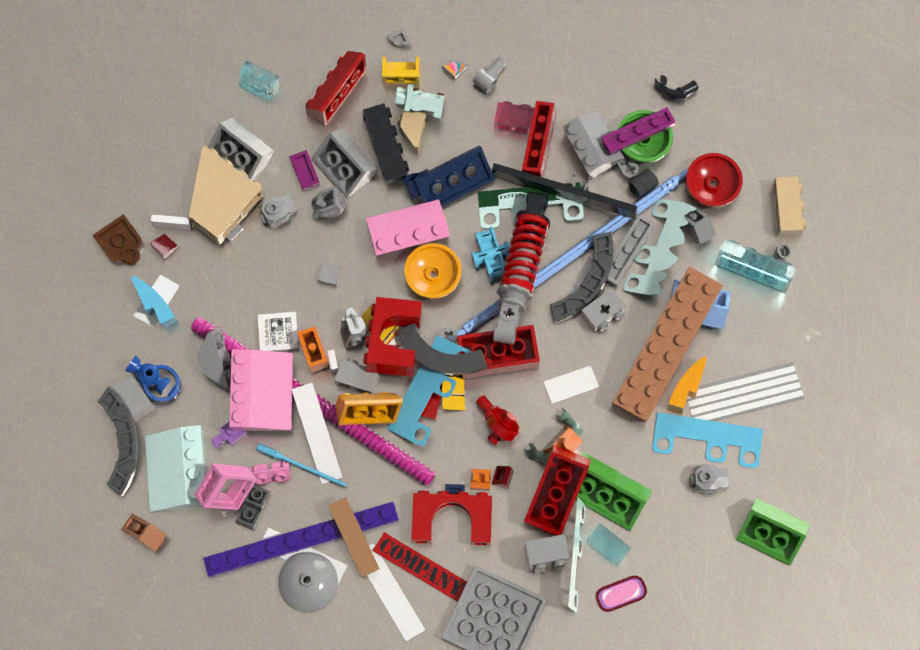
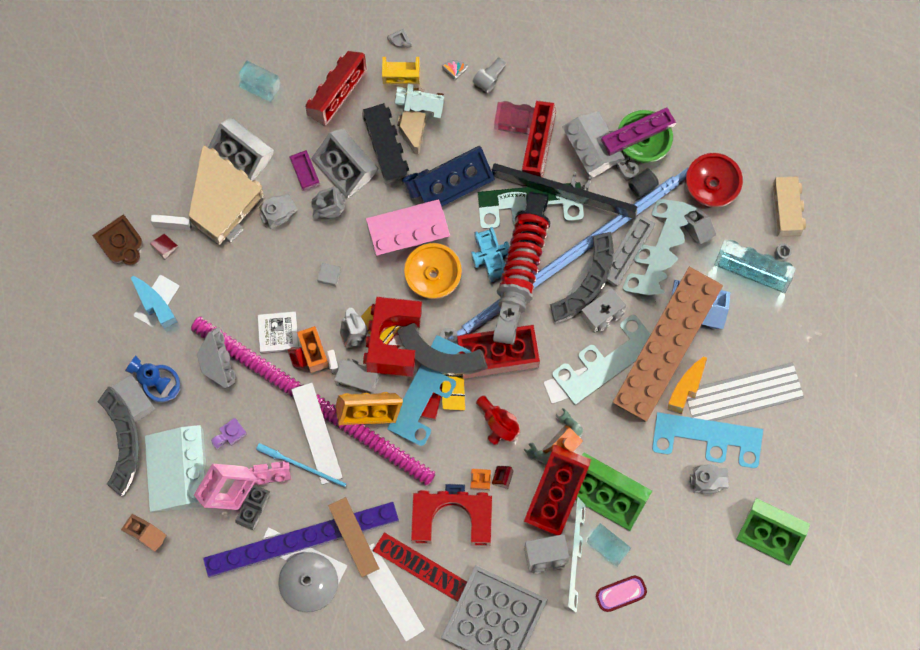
bright pink slope [229,350,293,431] -> none
black piece [654,75,699,101] -> none
none -> red tile [287,347,308,368]
none -> light aqua piece [553,315,650,405]

